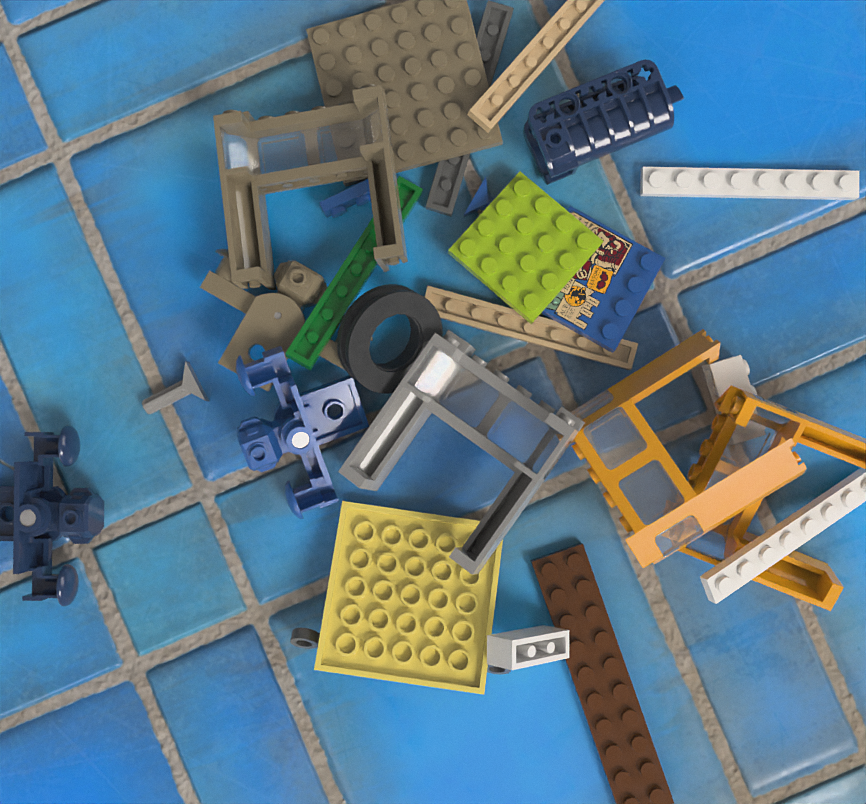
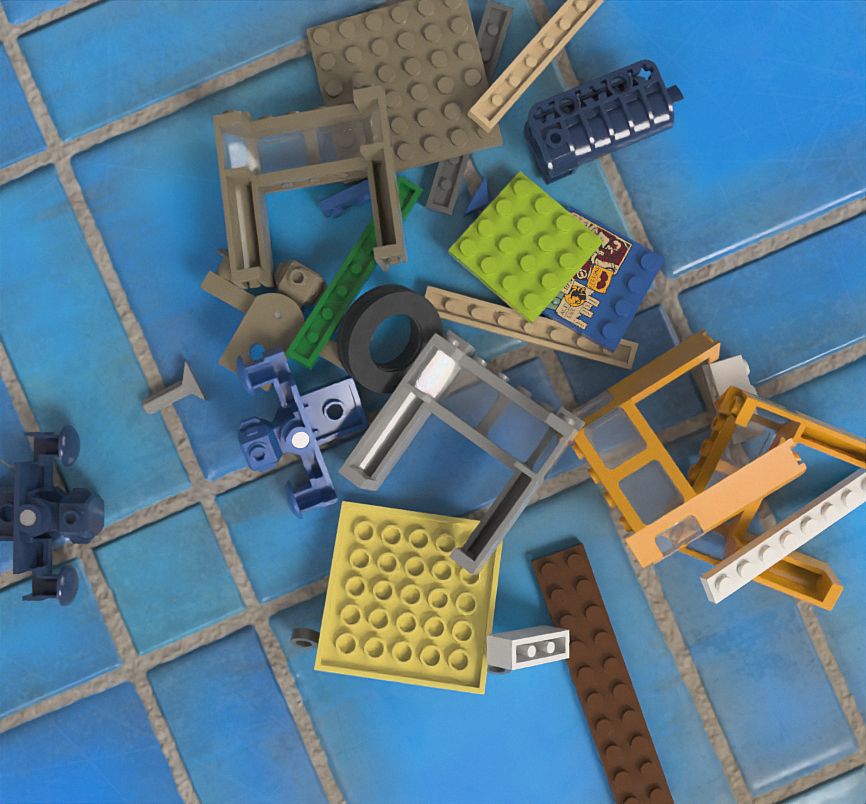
white plate [640,167,859,200] -> none

